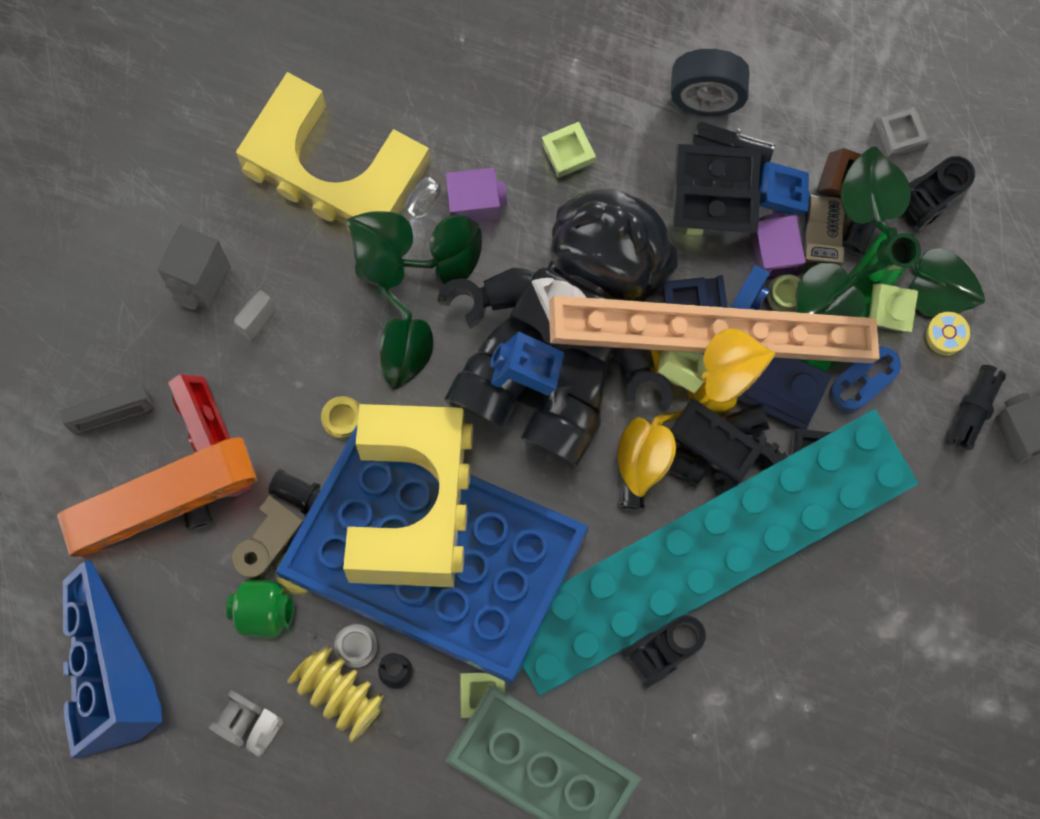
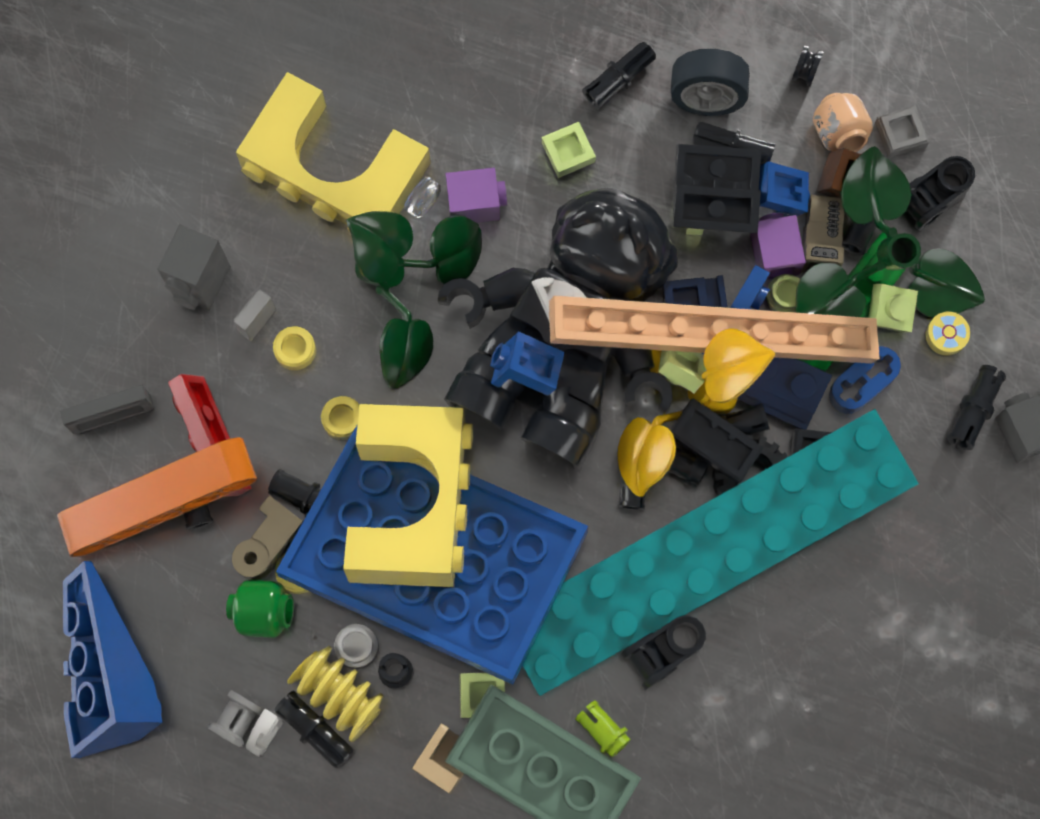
none -> light yellow tile [273,326,316,370]
none -> black axle [274,690,353,768]
none -> tan panel [412,723,464,795]
none -> lime pin [575,700,631,758]
none -> black axle [582,42,656,110]
none -> black bush [792,45,823,86]
none -> light nougat head [812,93,873,152]

